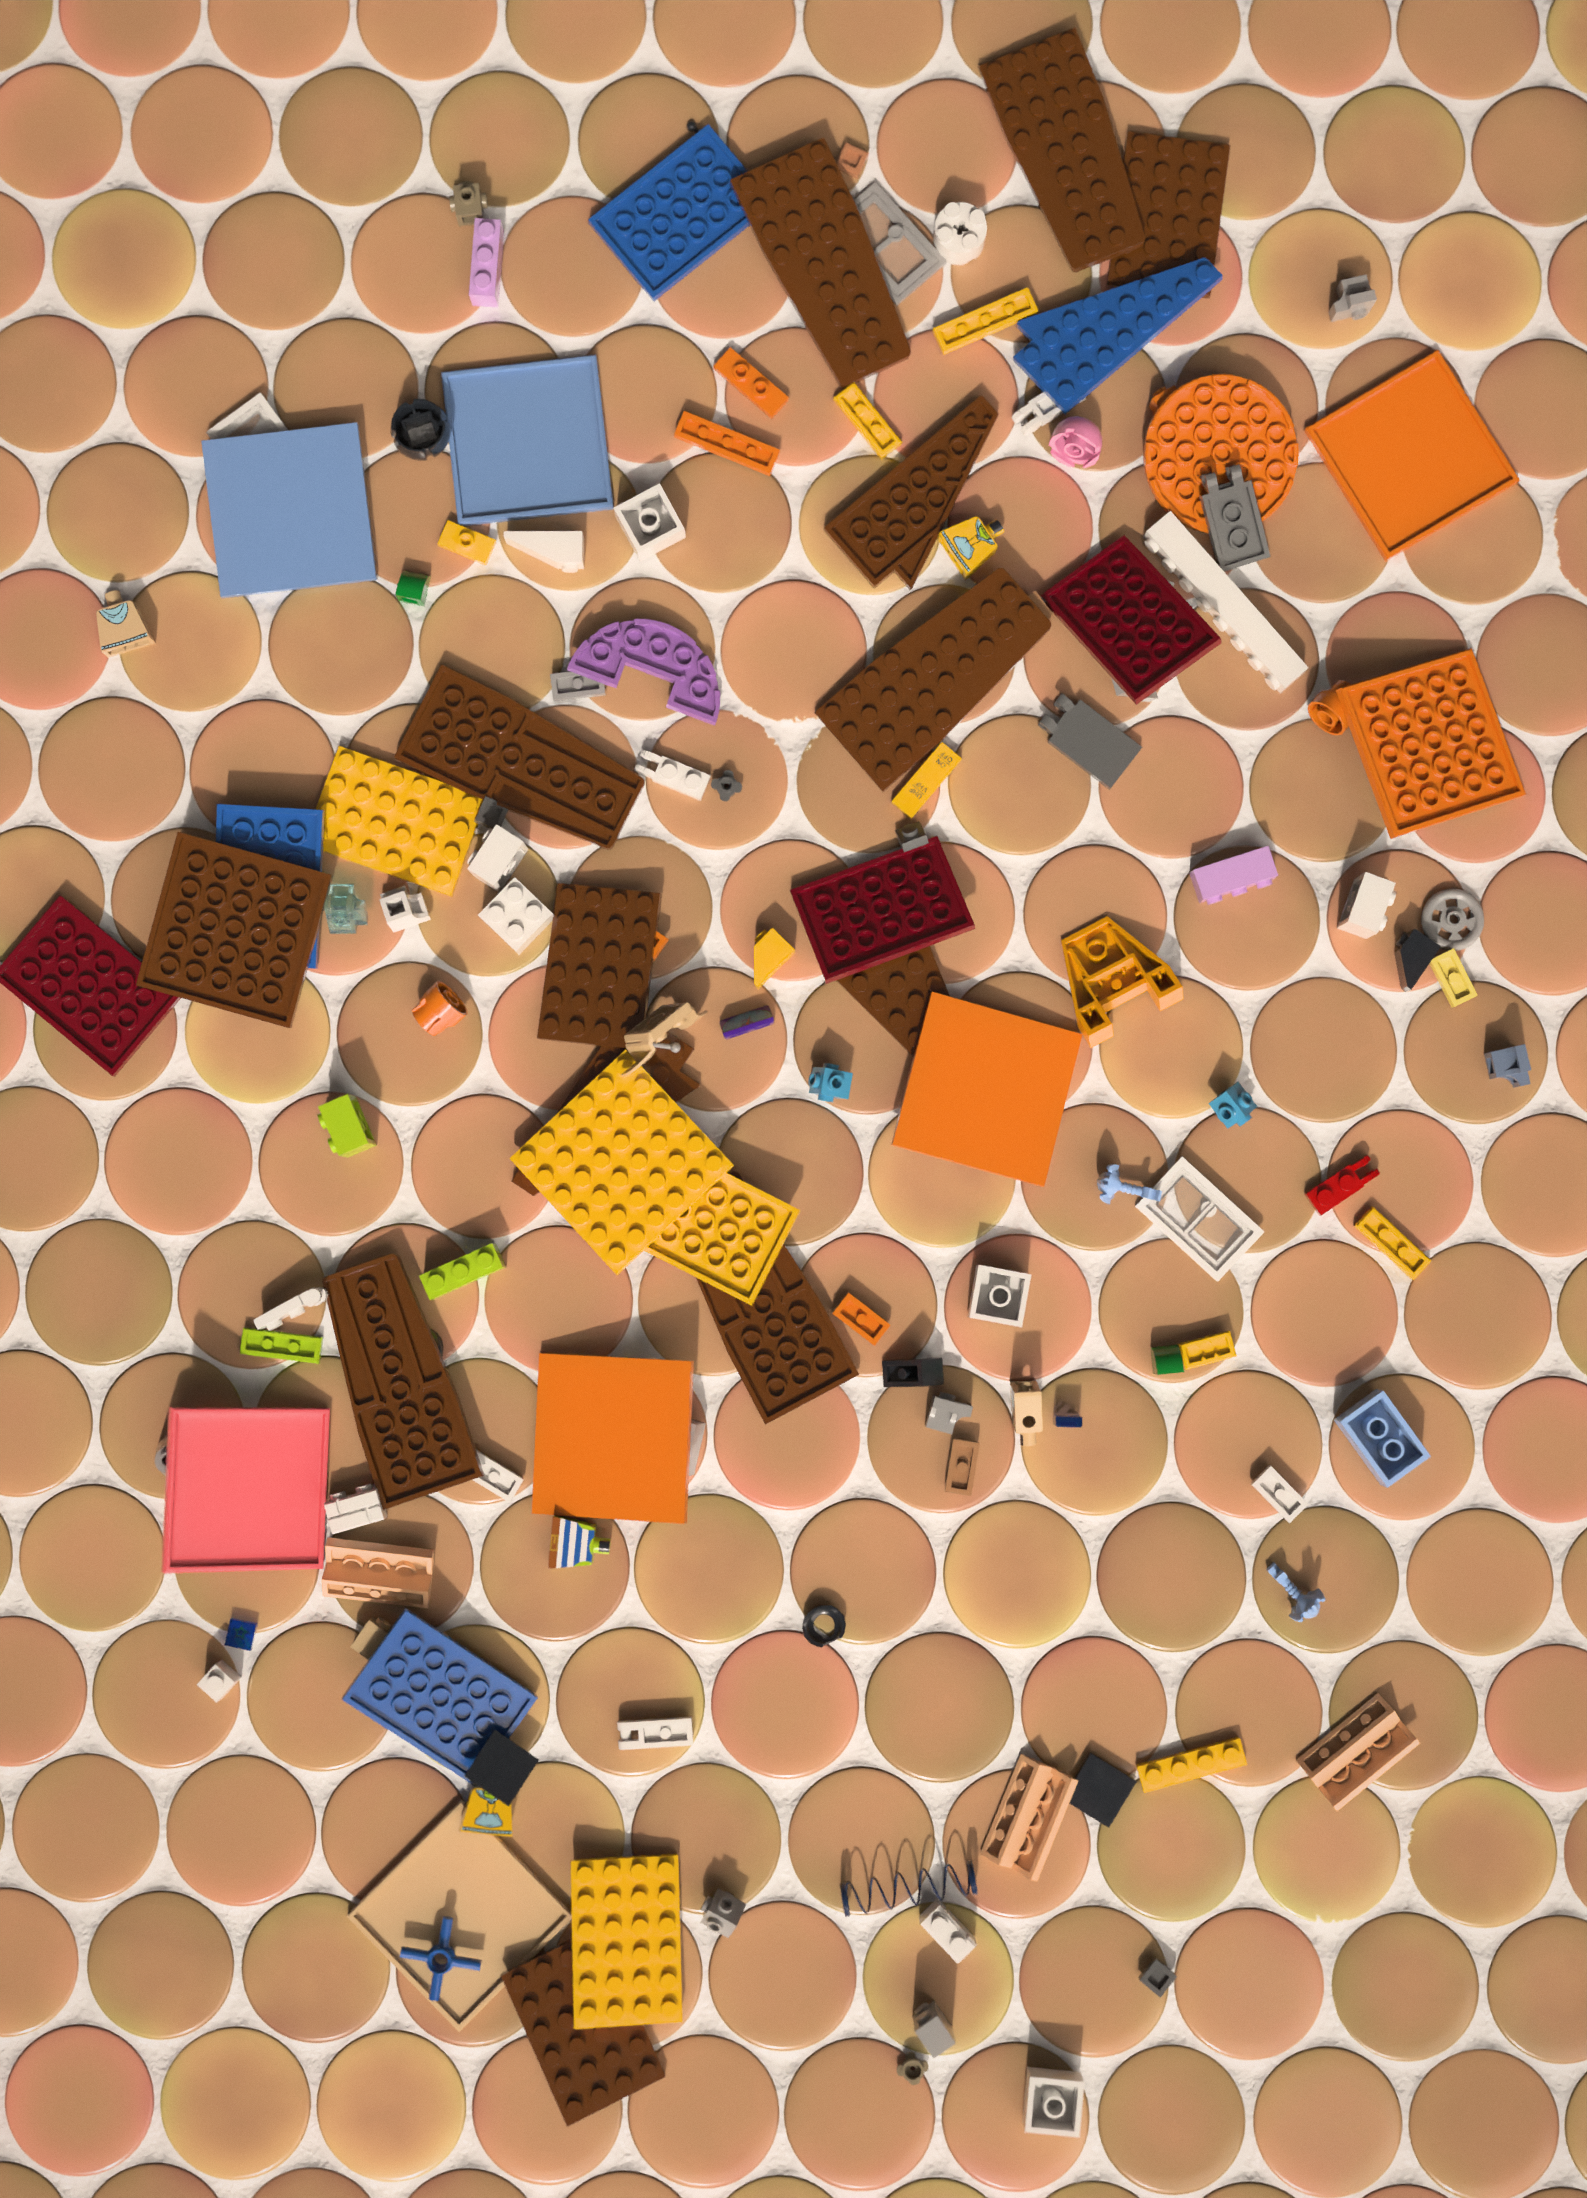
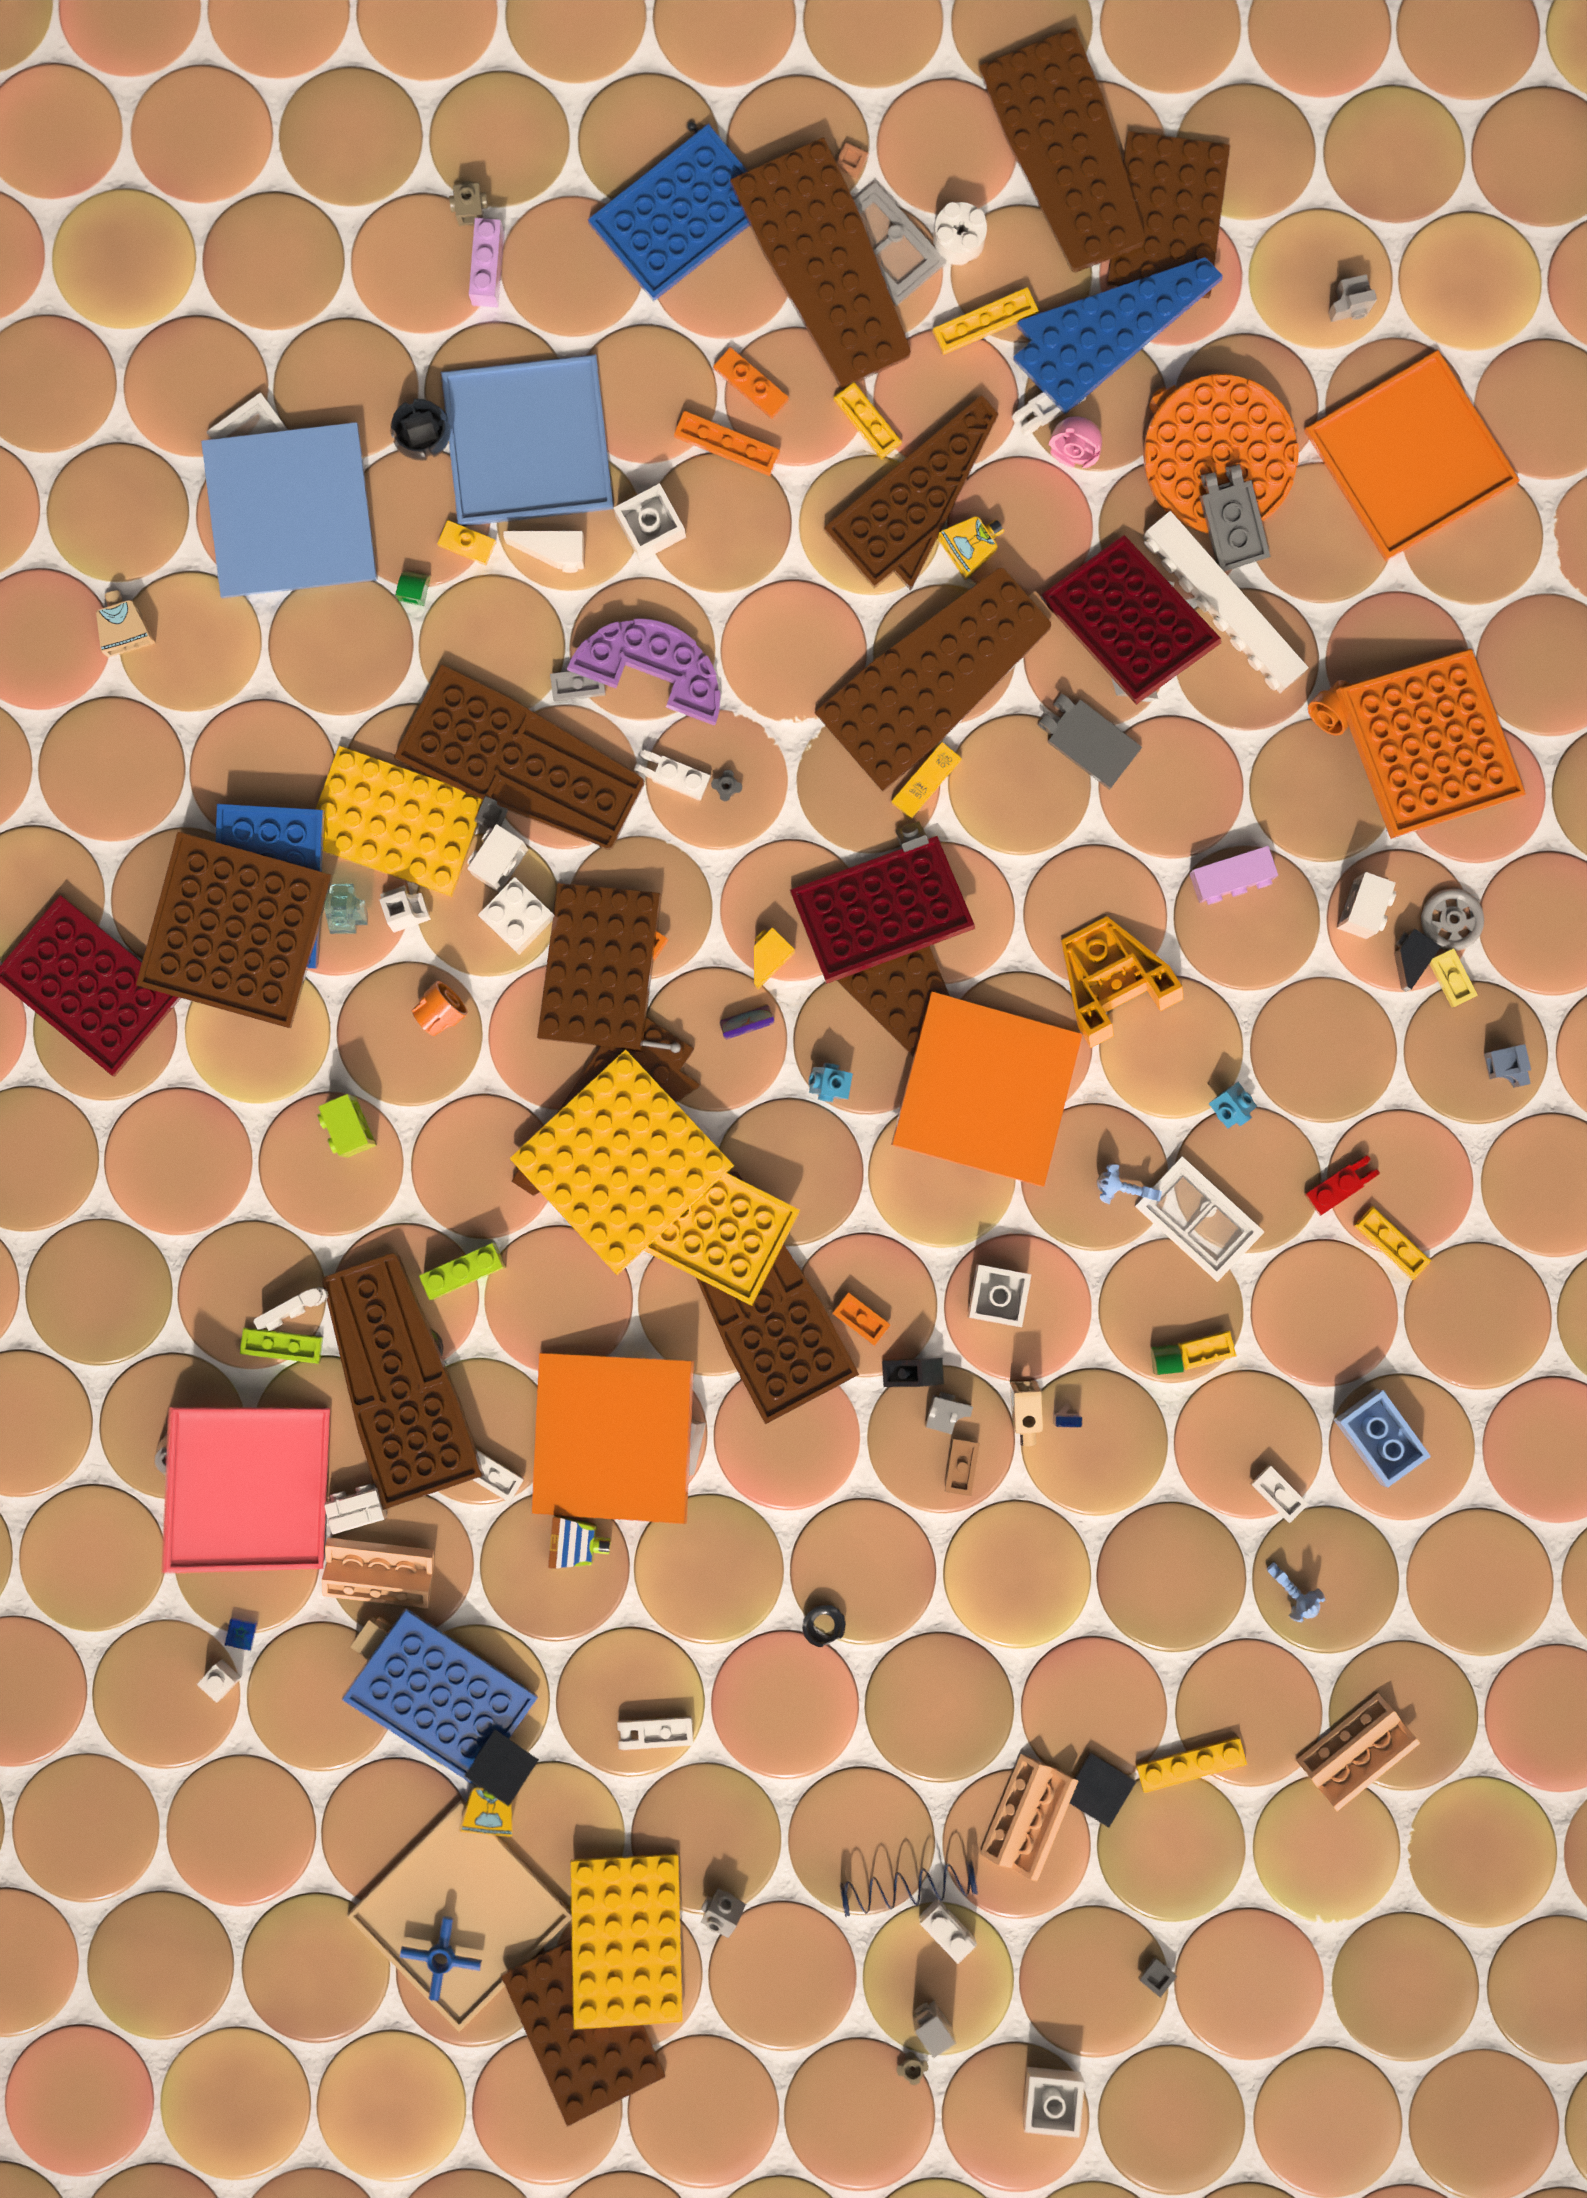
tan piece [621,1002,707,1077] -> none

